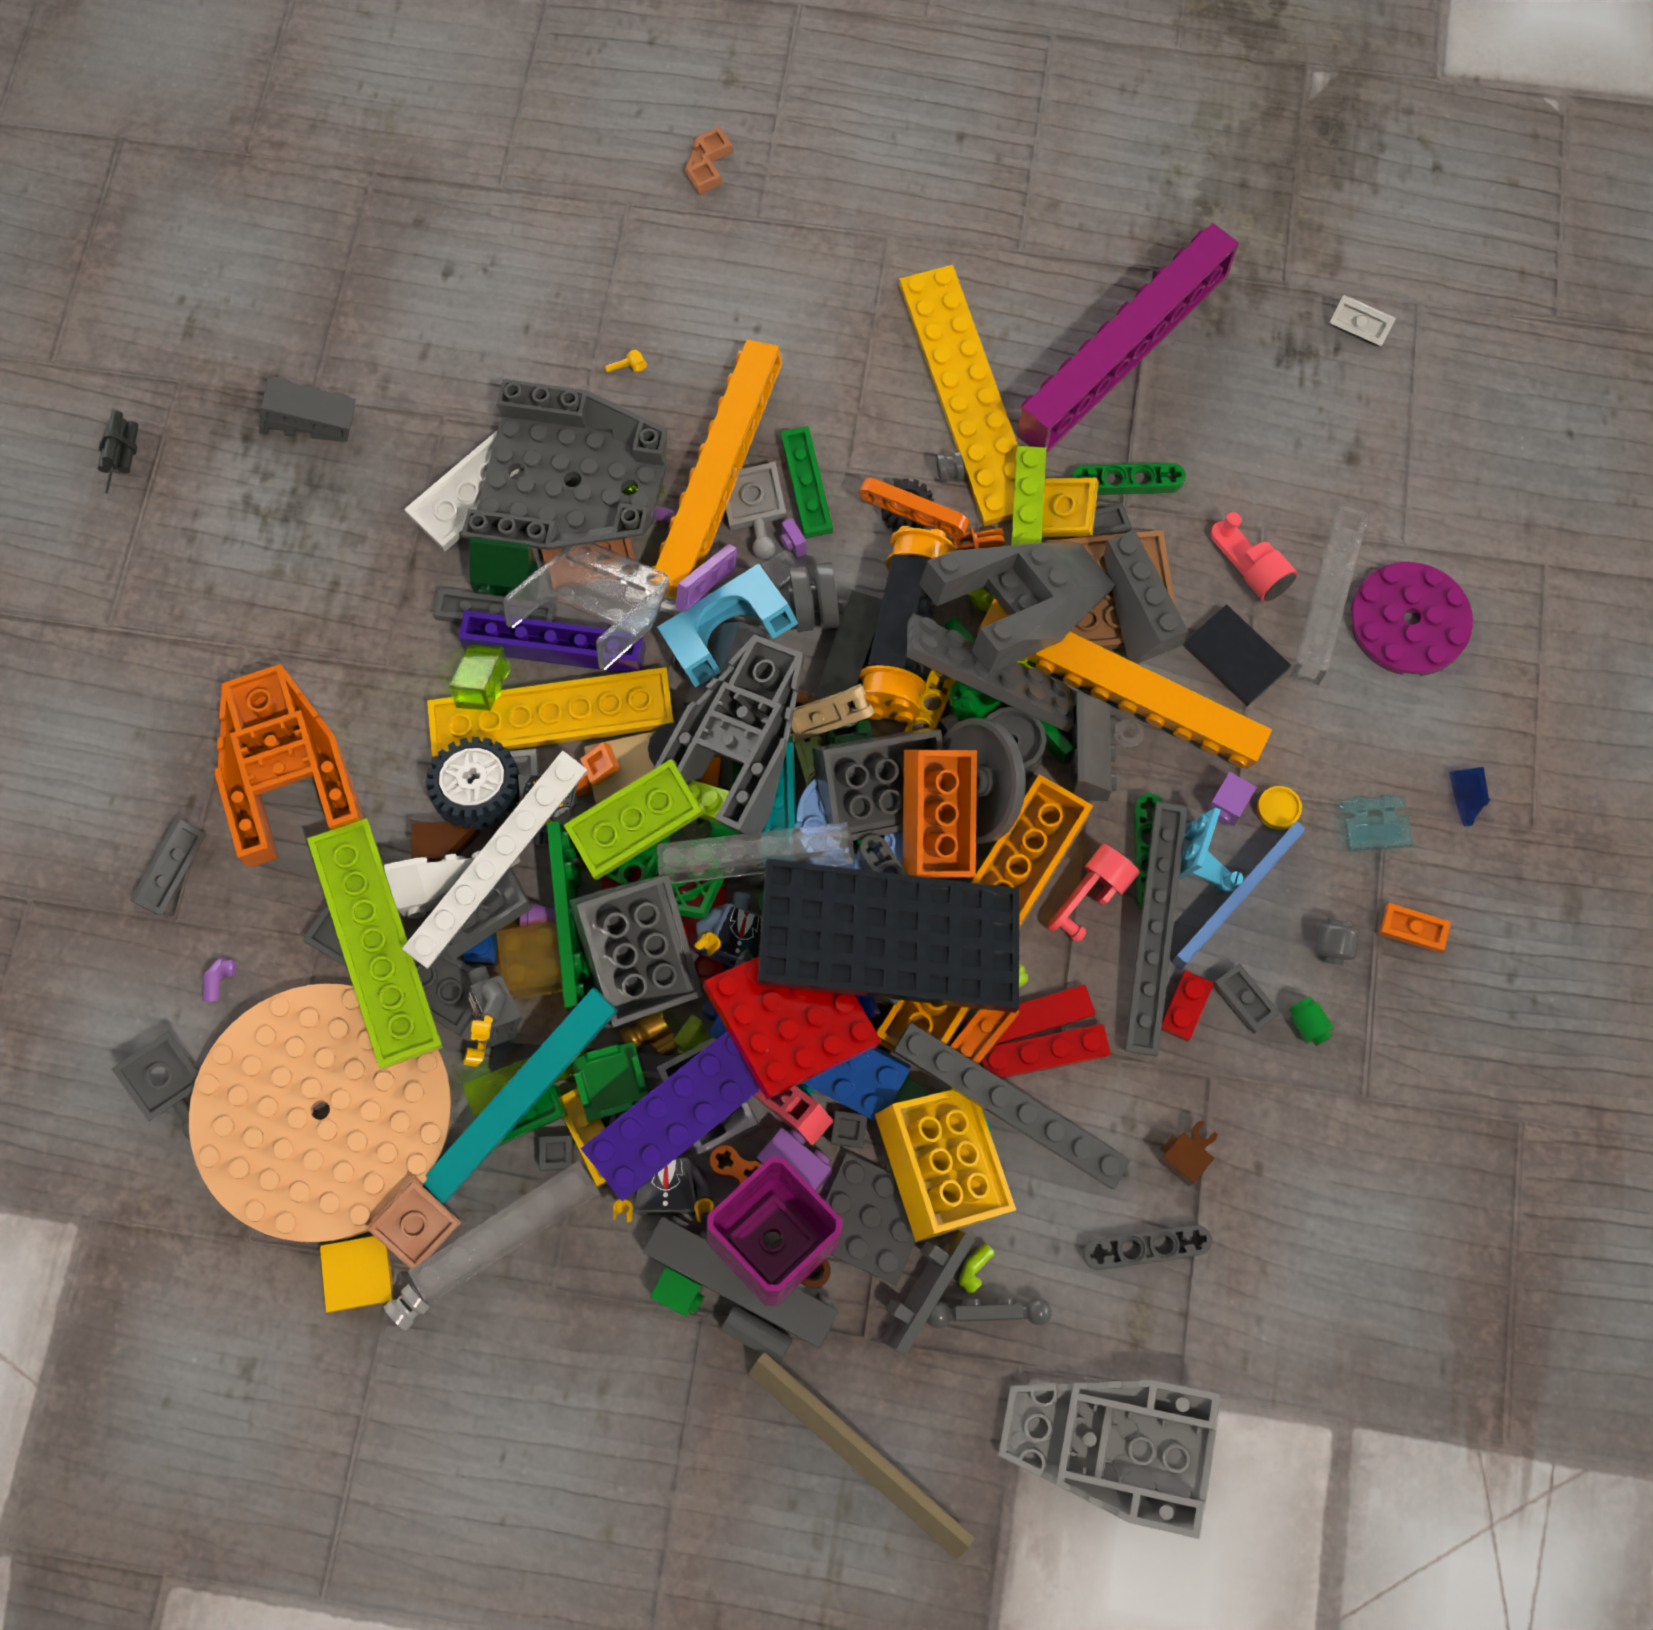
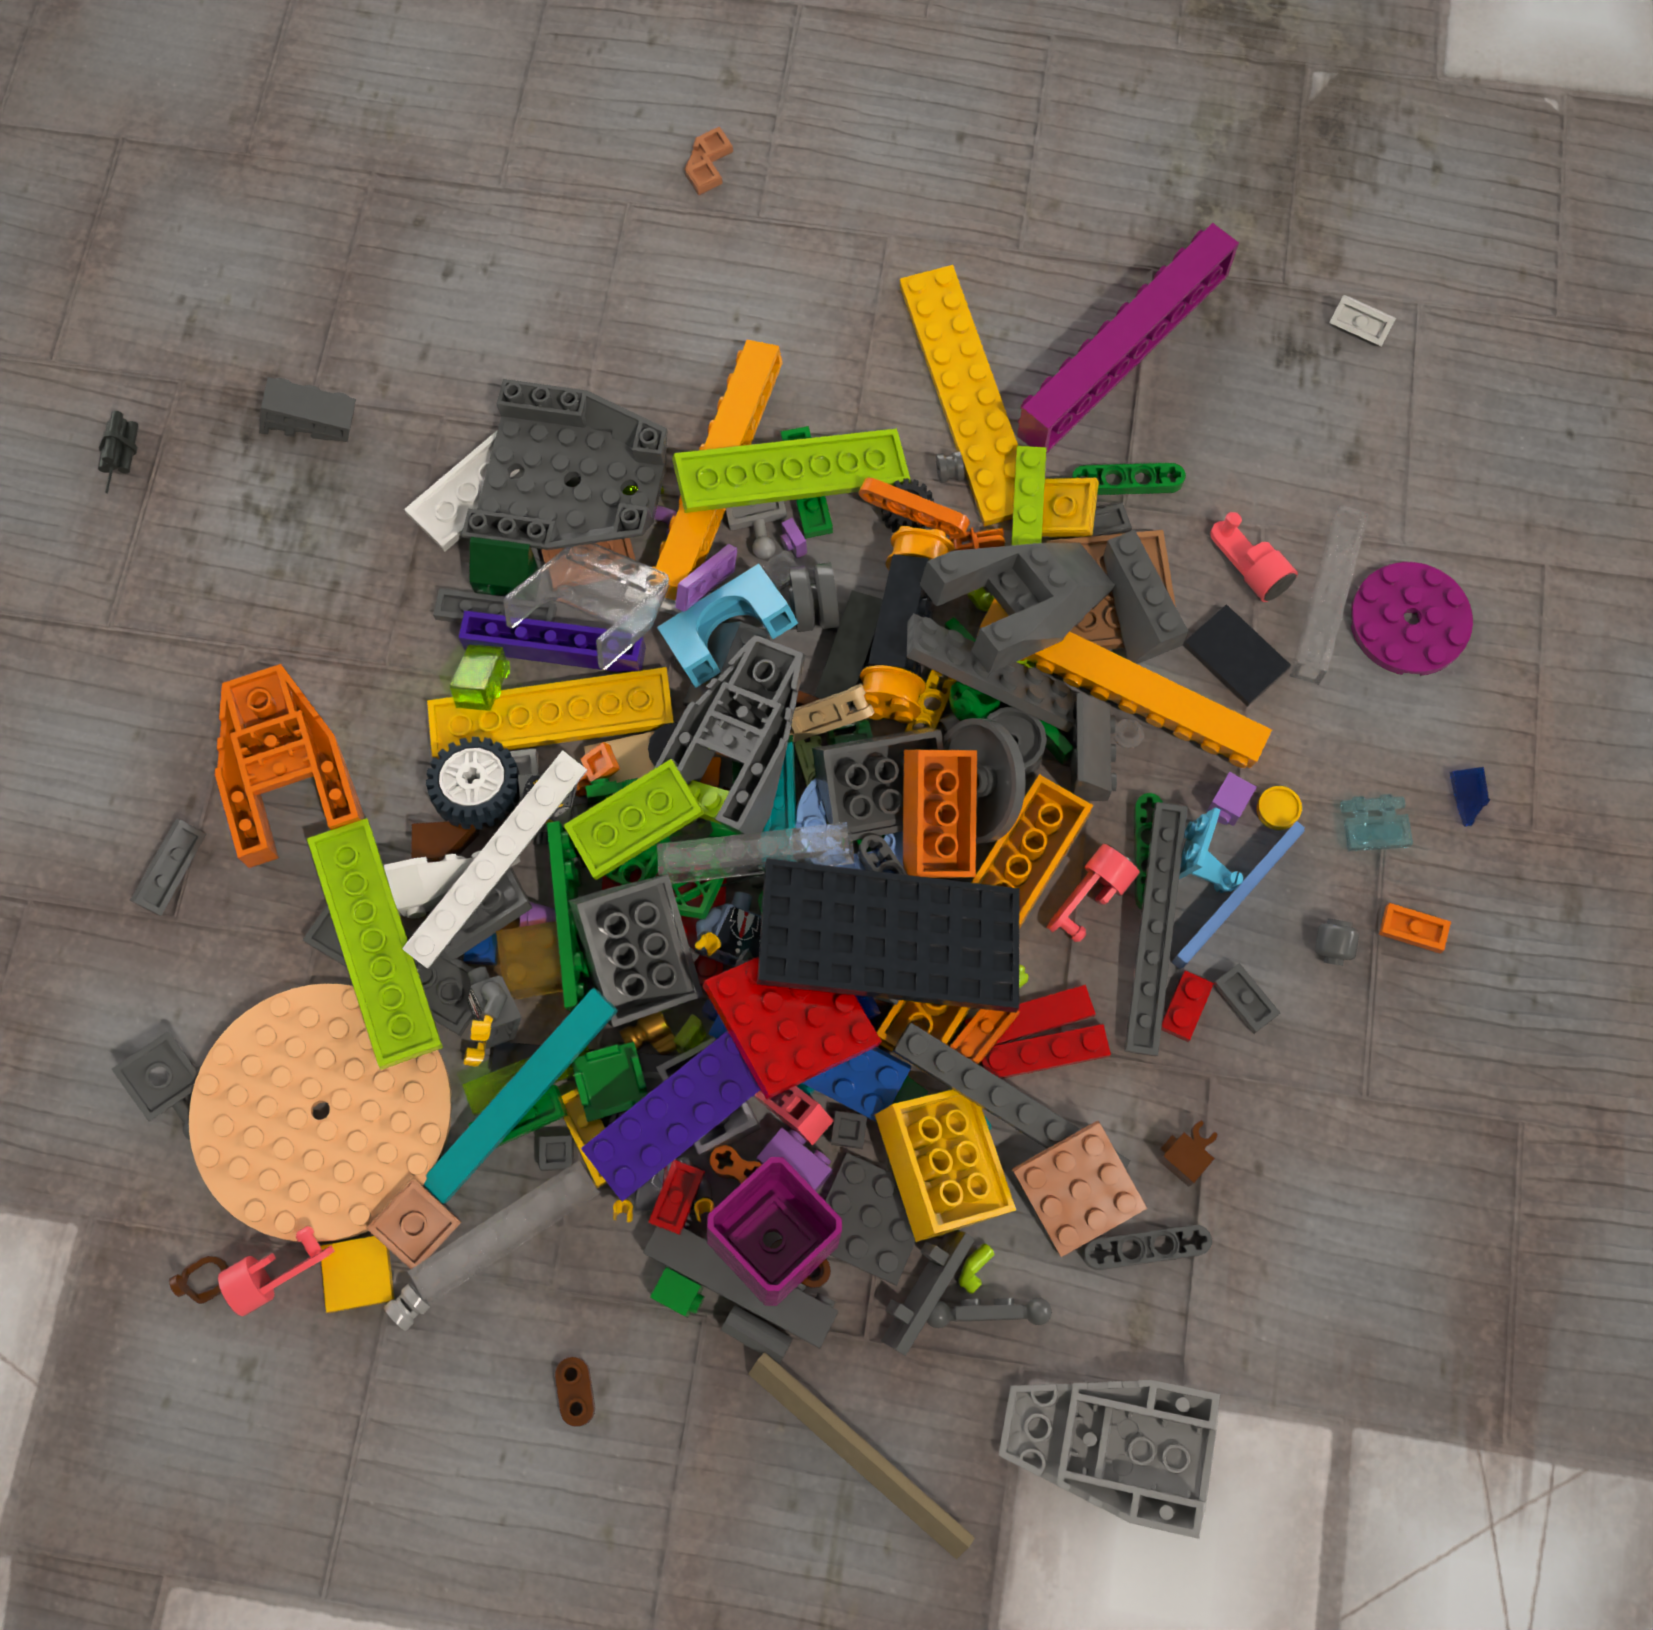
medium lavender arm [203,958,236,1002] -> none
yellow hand [605,350,647,373] -> none
green brick [1289,996,1334,1046] -> none
none -> reddish brown piece [169,1256,229,1304]
none -> coral piece [218,1226,335,1316]
none -> reddish brown plate [555,1357,595,1427]
none -> green plate [585,778,638,805]
none -> red plate [648,1160,705,1235]
none -> lime plate [672,428,911,513]
none -> nougat plate [1012,1120,1147,1257]

